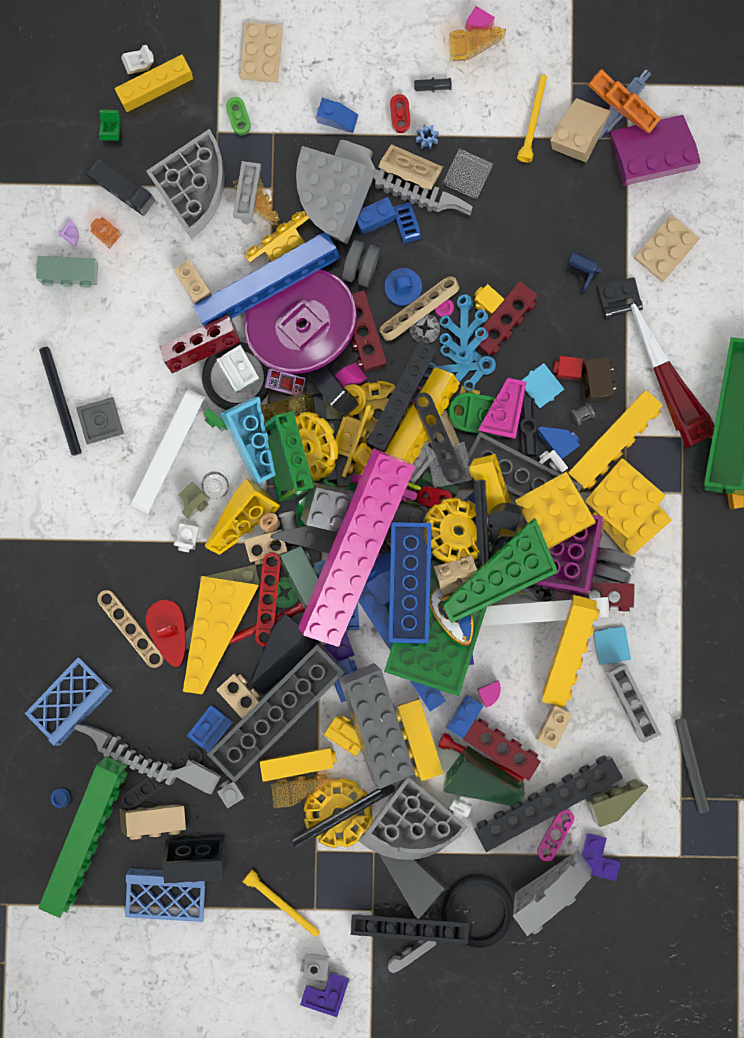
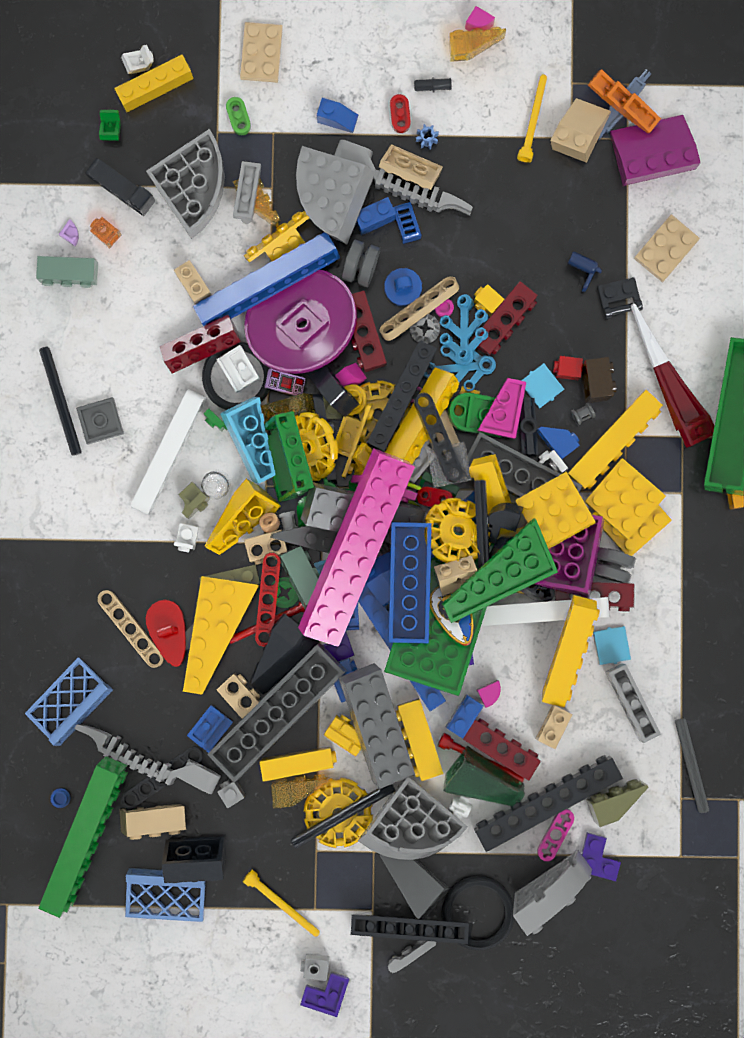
clear plate [443,148,493,199] -> none

